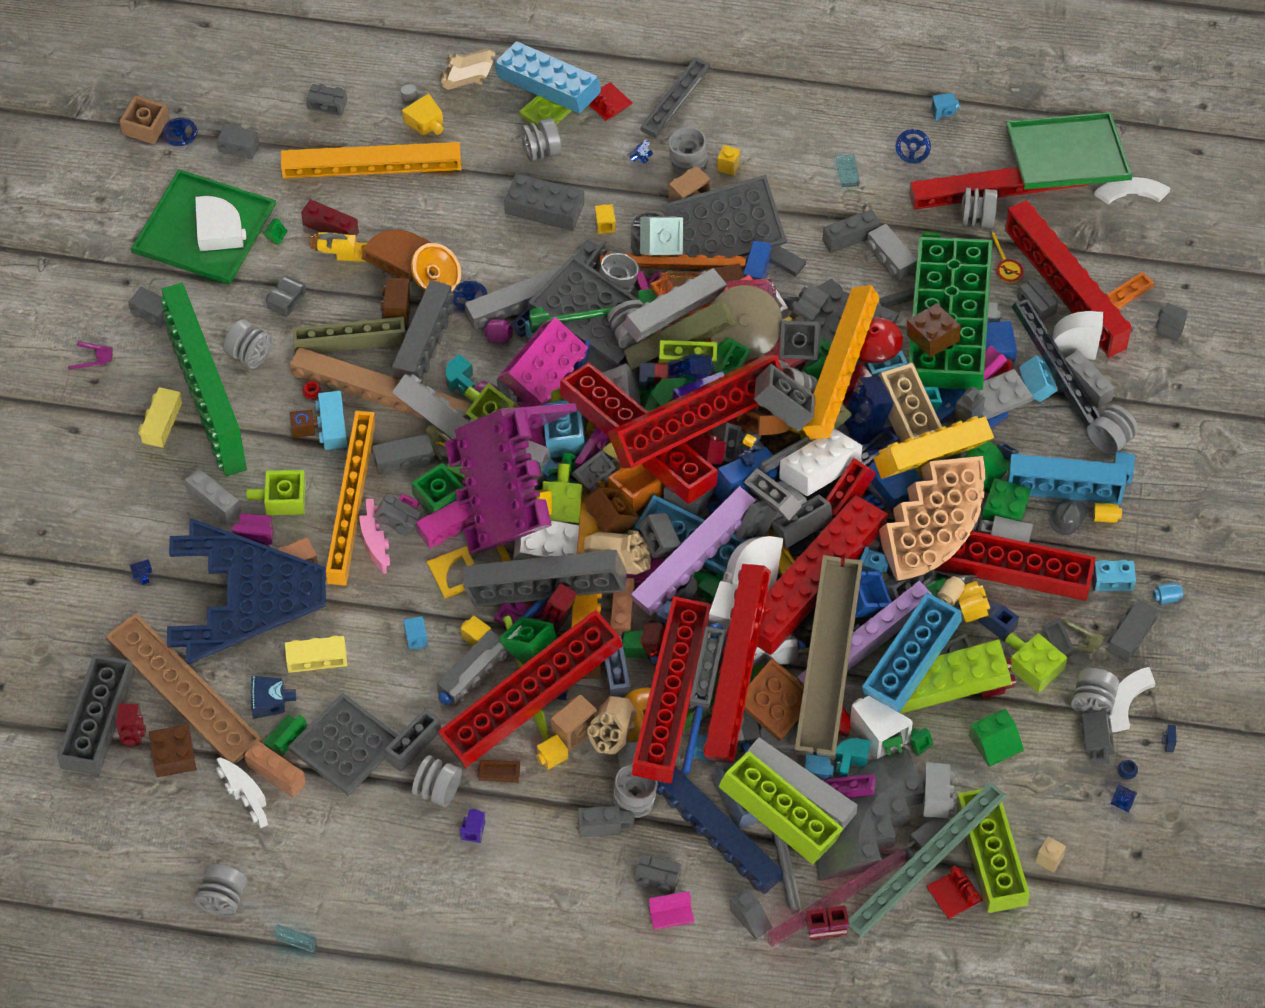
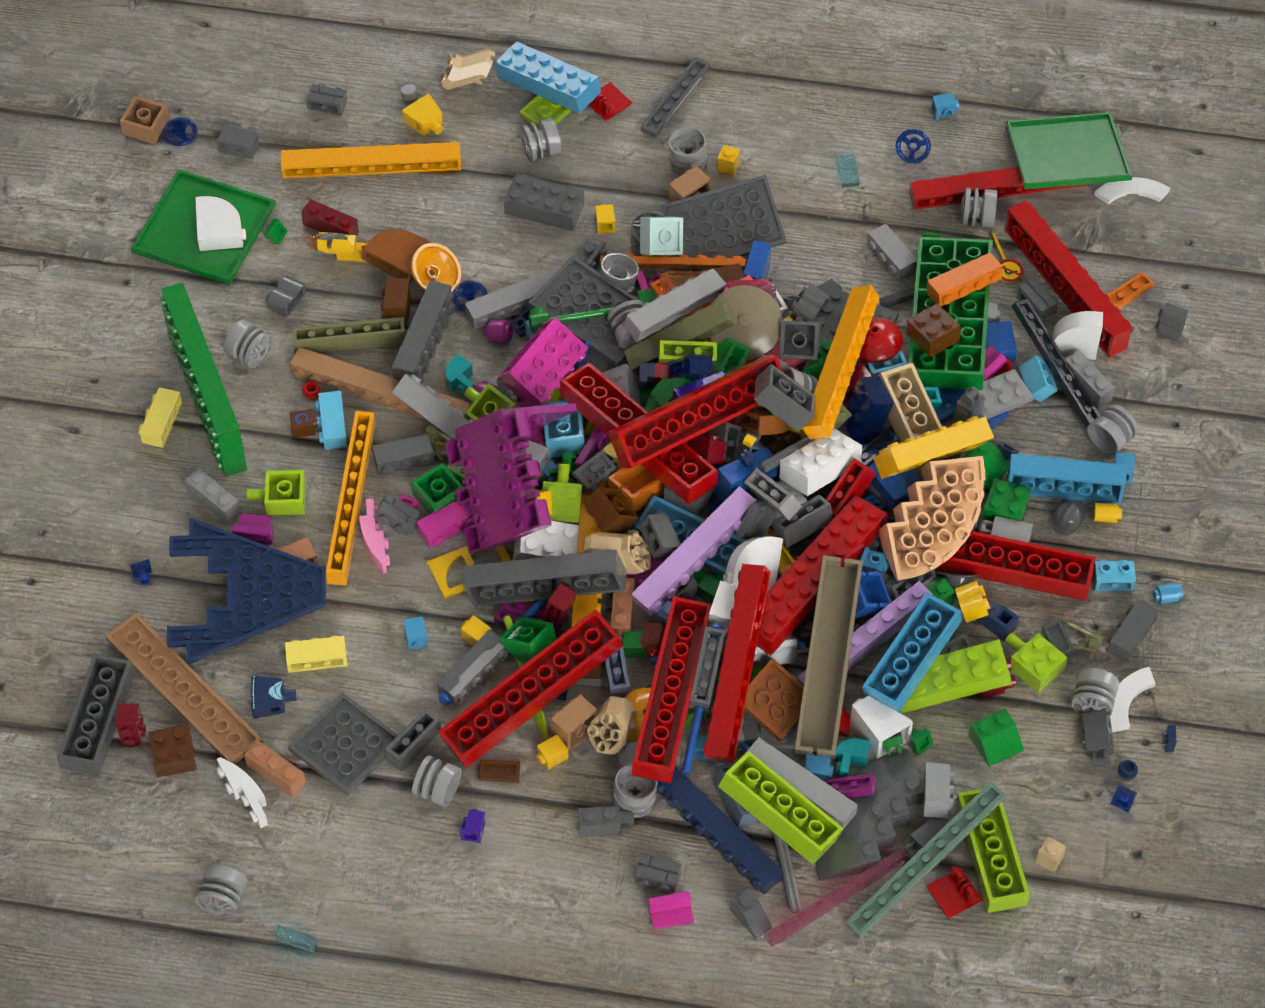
magenta plant [68,341,113,370] -> none
dark grey brick [128,287,165,328] -> none
green panel [264,715,307,757] -> none
clear blue tile [629,139,653,164] -> none
dark grey tile [770,246,806,277] -> none
dark red hips [806,905,849,941] -> none
dark grey brick [822,209,880,253] -> none
tan brick [937,576,965,606] -> none
none -> orange brick [927,253,1002,307]

